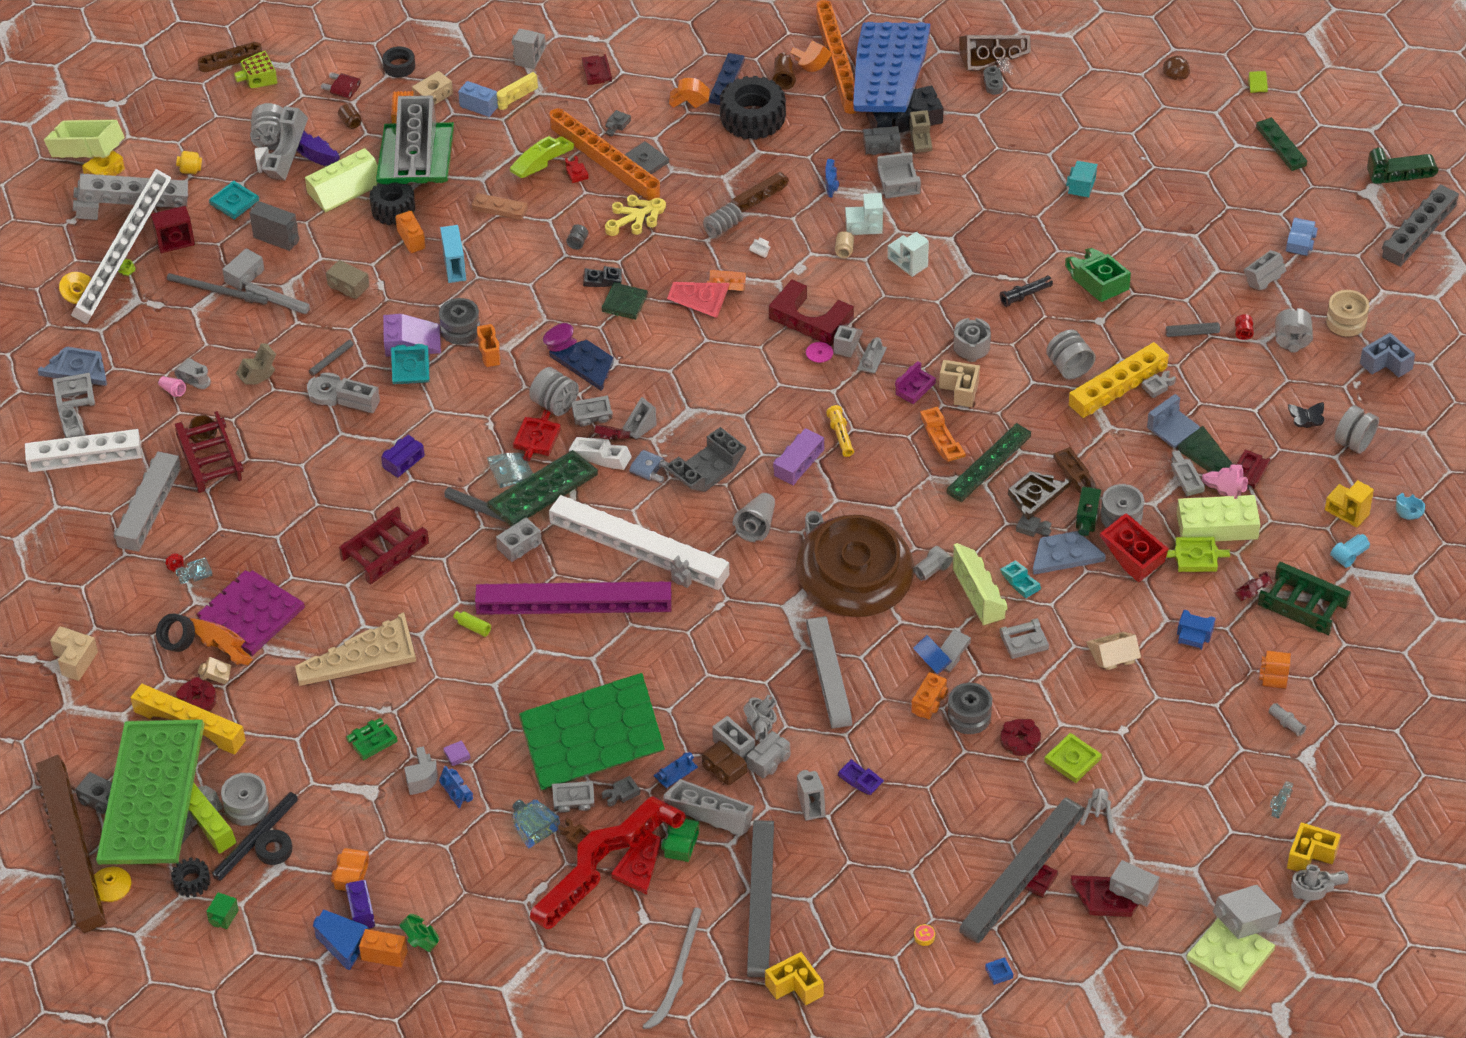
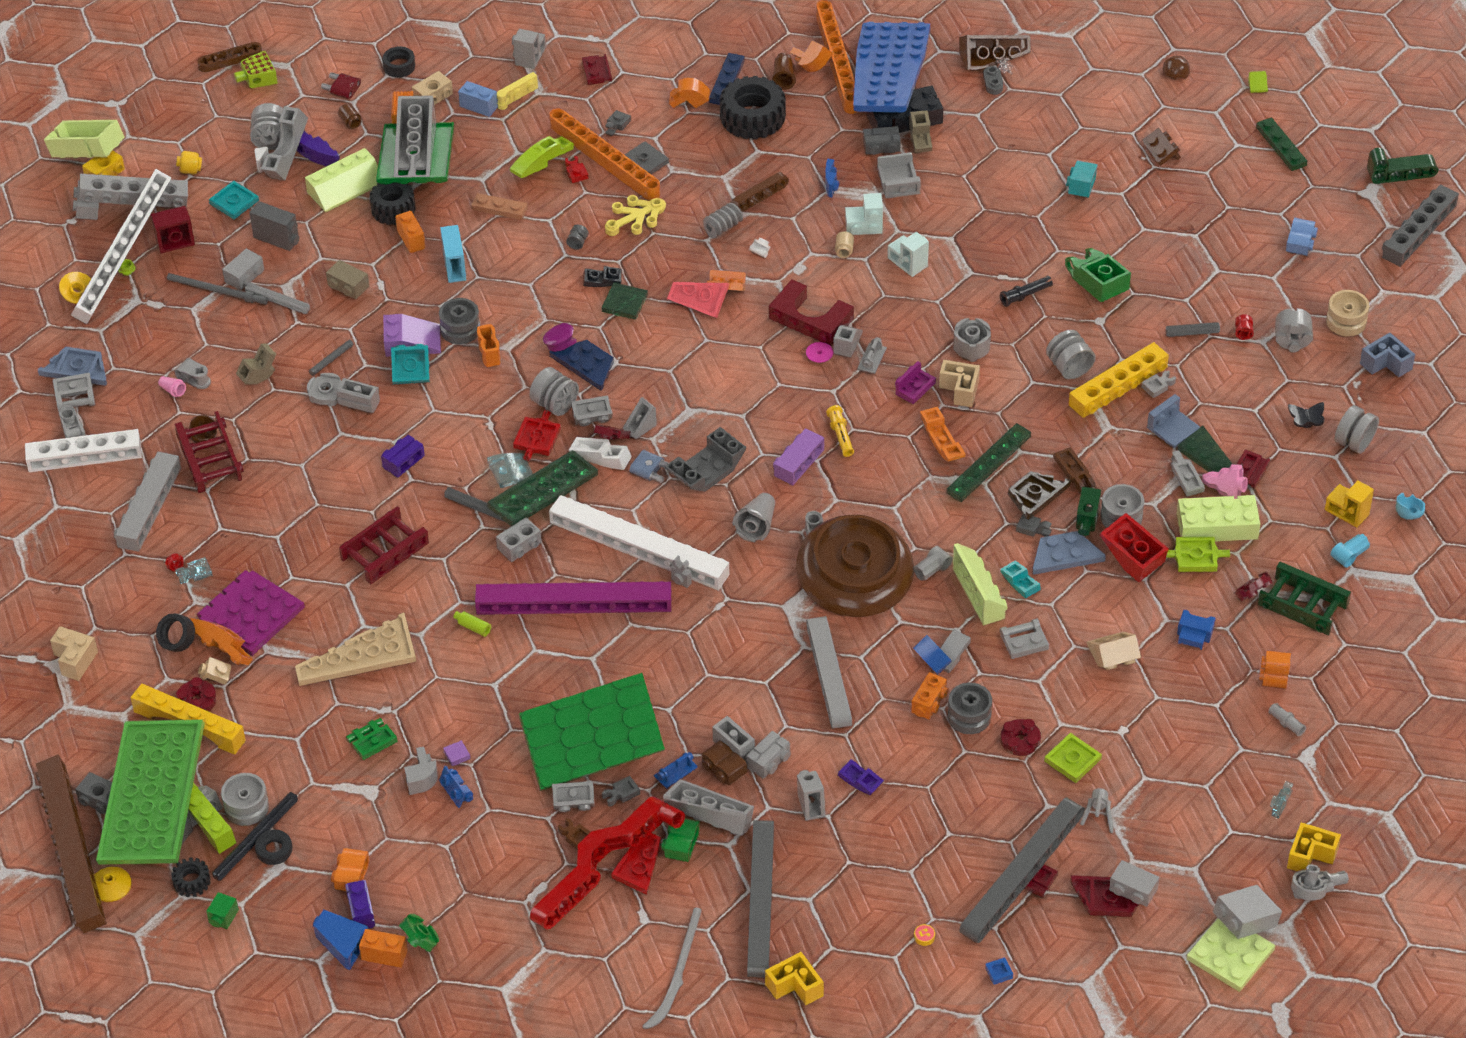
clear light blue torso [512,799,560,848] -> none
light grey pin [743,695,777,742] -> none
light grey brick [1244,250,1287,290] -> none
none -> reddish brown bracket [1142,127,1181,166]

